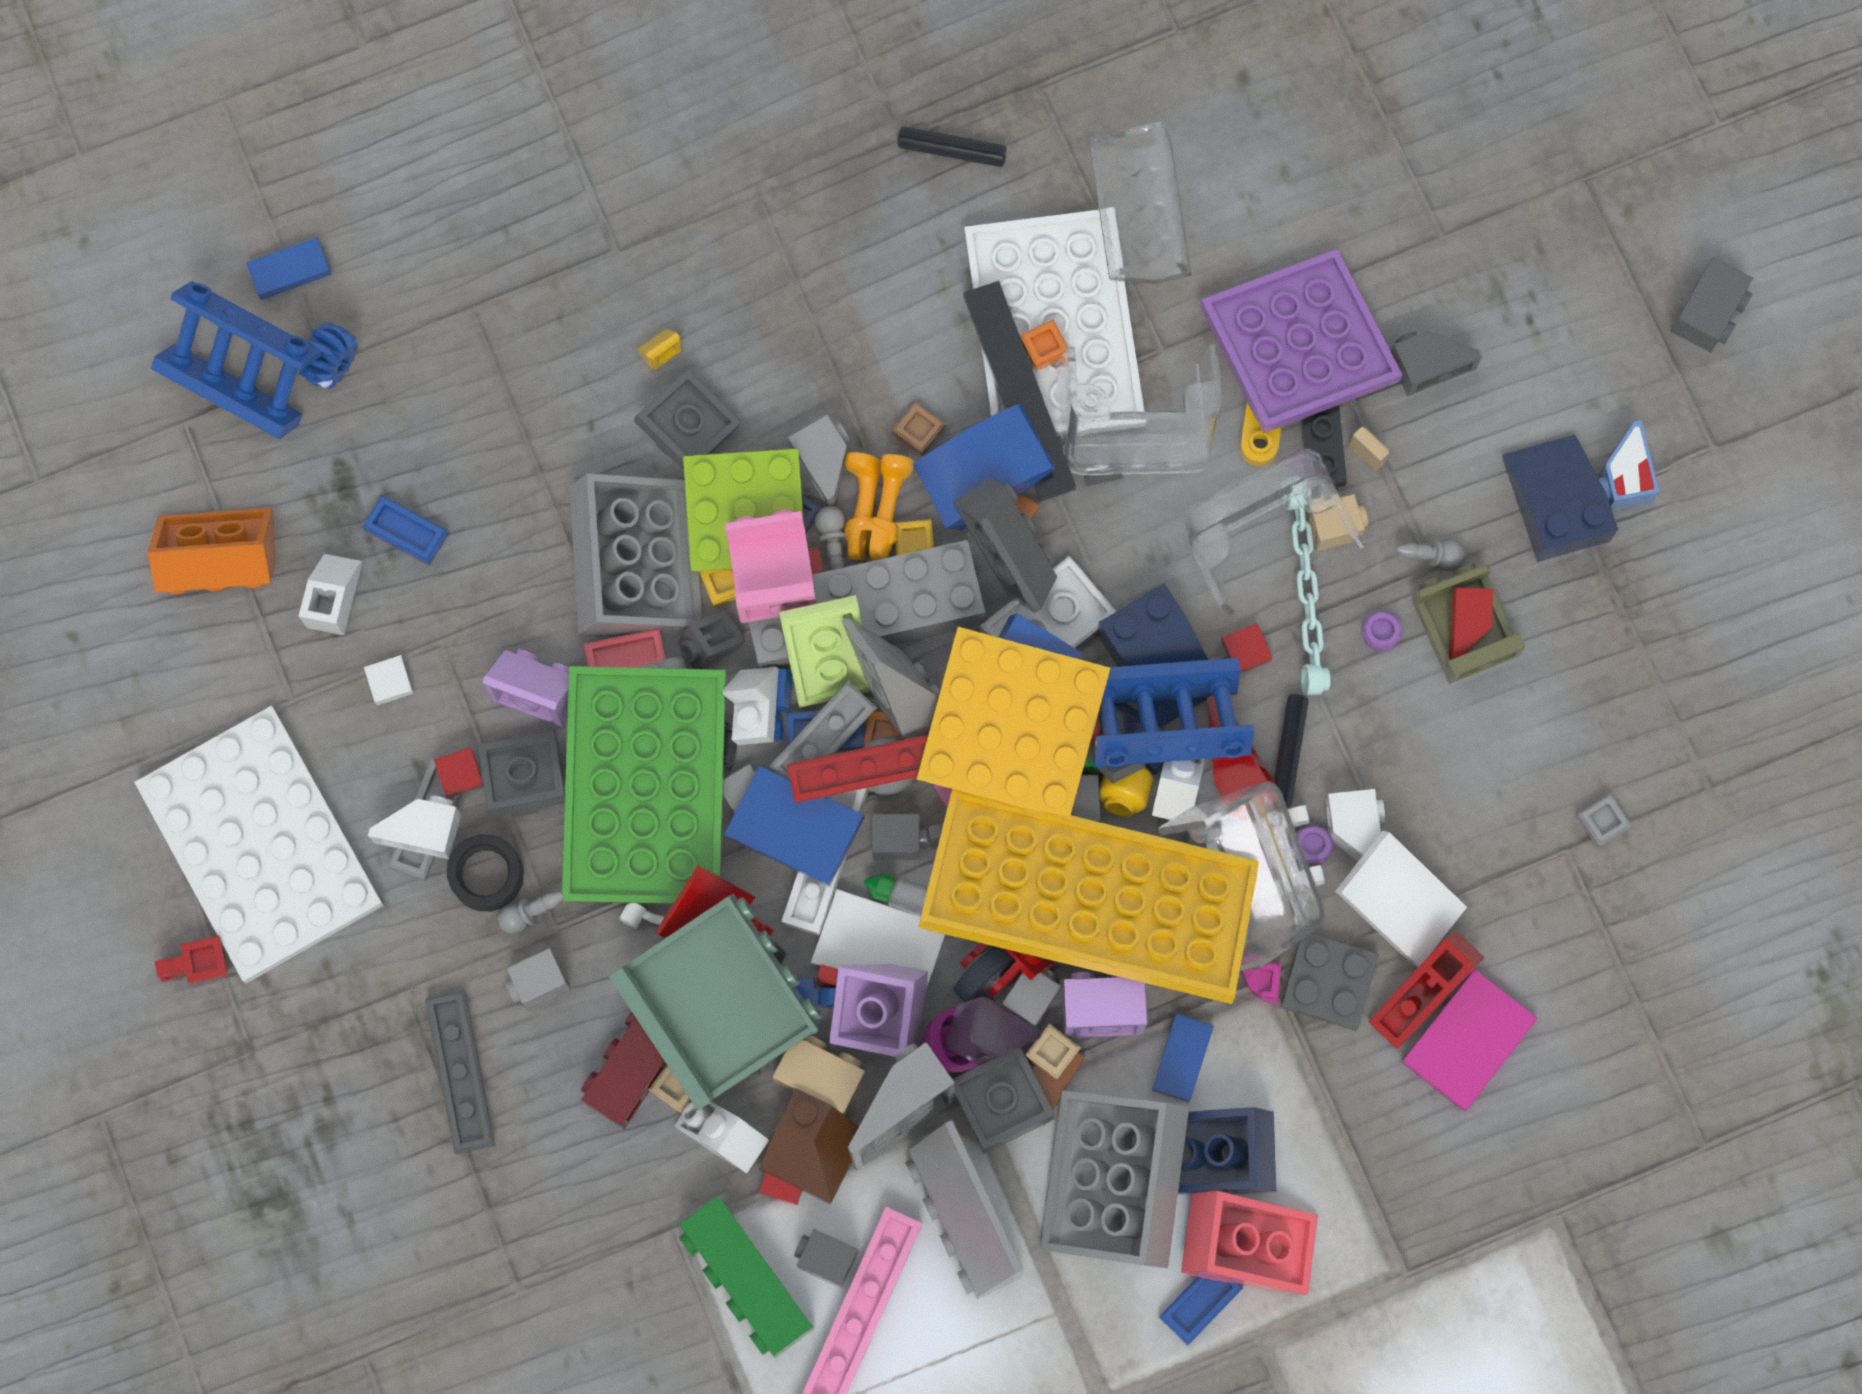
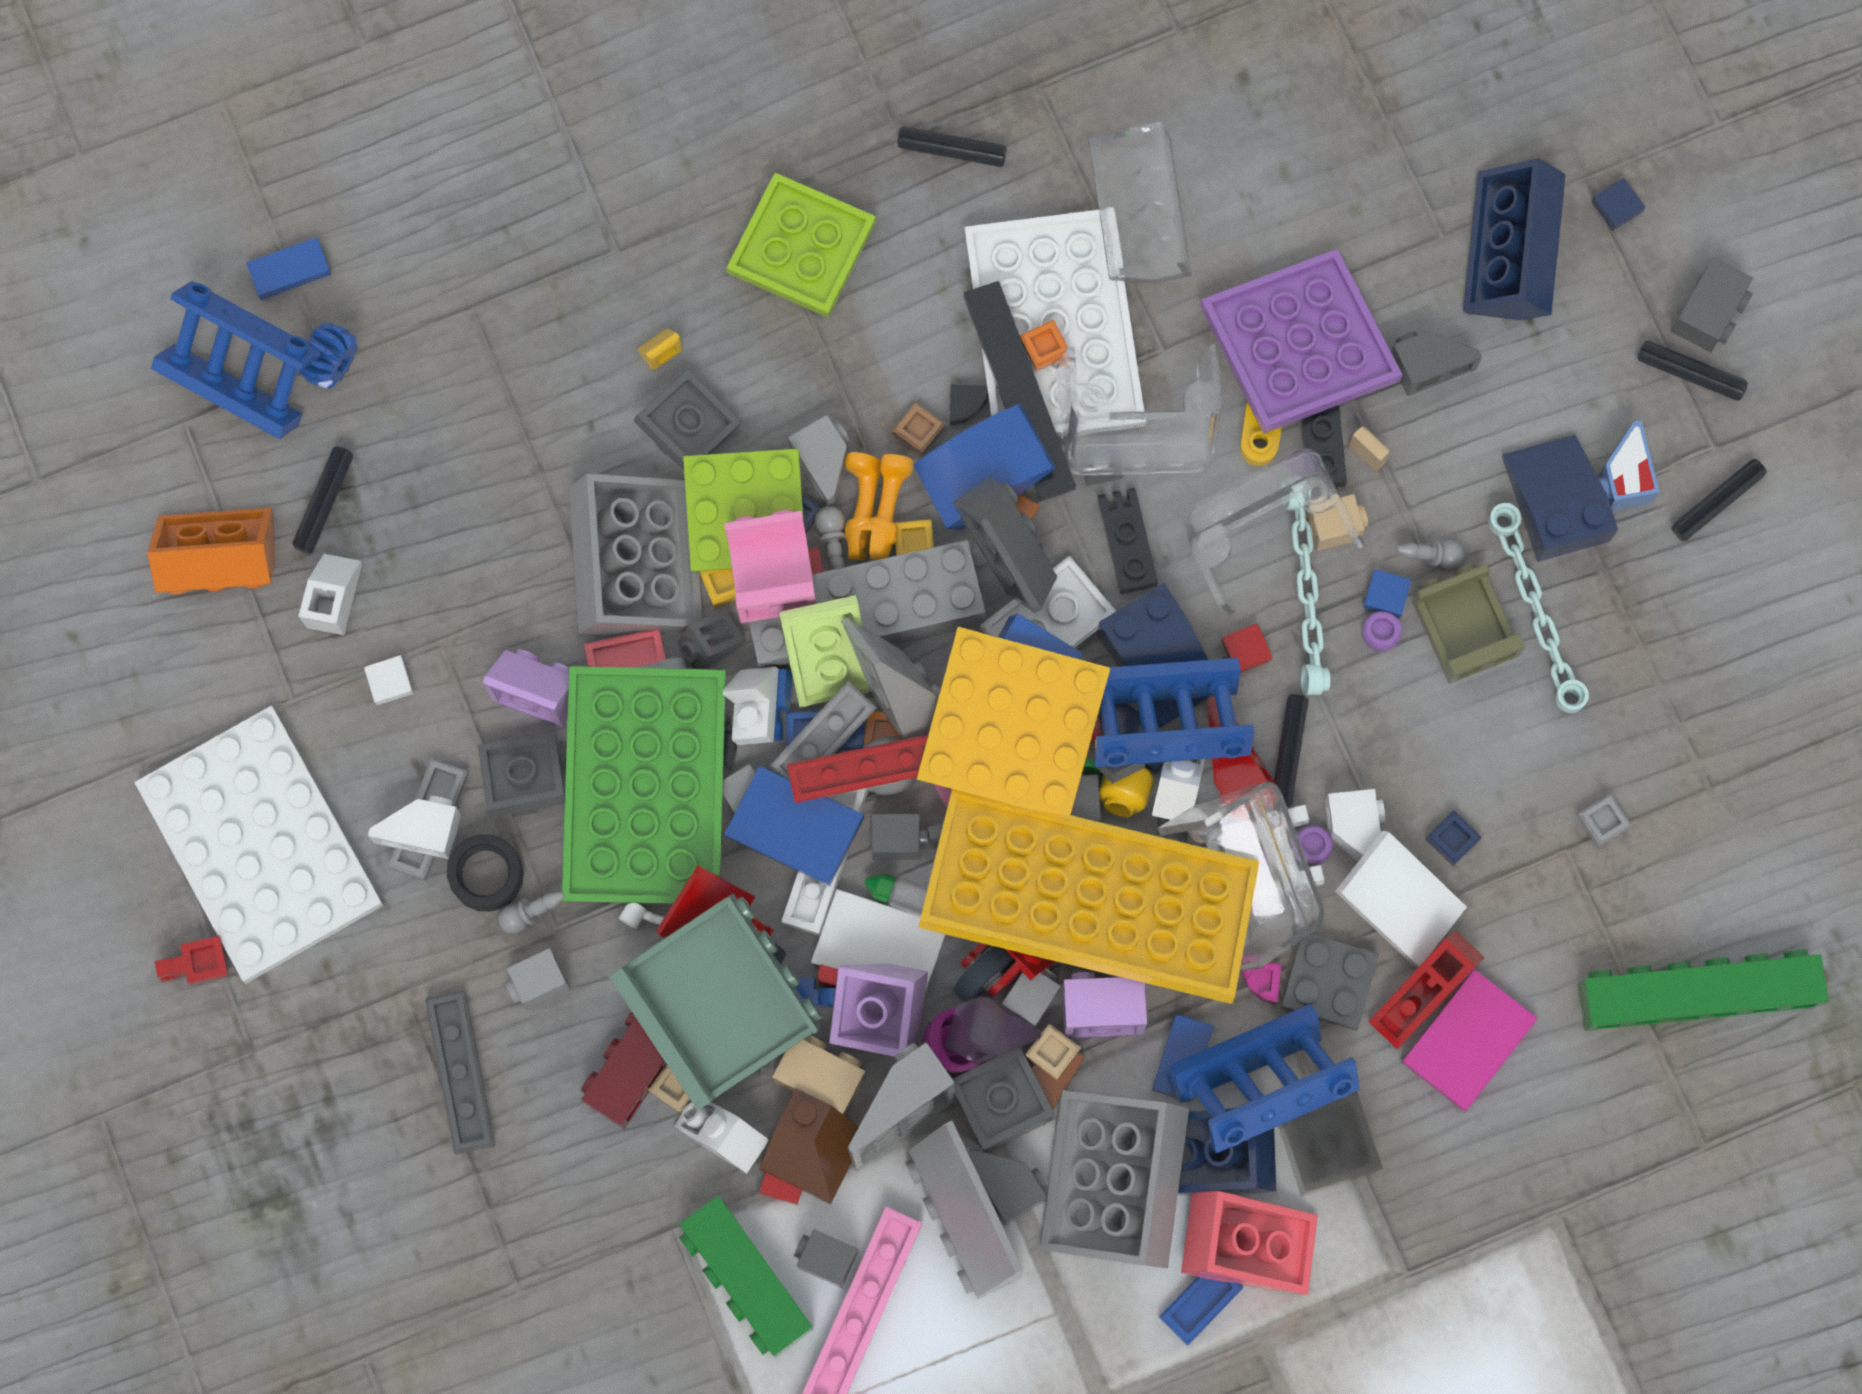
blue tile [362,495,449,566] -> none
red tile [434,747,483,798] -> none
red tile [1449,587,1494,659] -> none
none -> black axle [292,446,353,554]
none -> lime plate [726,172,876,318]
none -> black tile [950,385,988,425]
none -> dark grey slope [967,1149,1049,1226]
none -> black hinge [1097,488,1158,594]
none -> blue fence [1169,1004,1360,1153]
none -> clear smoke brick [1278,1091,1383,1197]
none -> blue tile [1363,569,1412,618]
none -> dark blue tile [1425,810,1482,866]
none -> dark blue slope [1463,158,1566,321]
none -> light aqua piece [1488,503,1589,713]
none -> green brick [1578,949,1829,1031]
none -> dark blue tile [1591,178,1646,231]
none -> black axle [1637,340,1748,401]
none -> black axle [1671,459,1767,541]

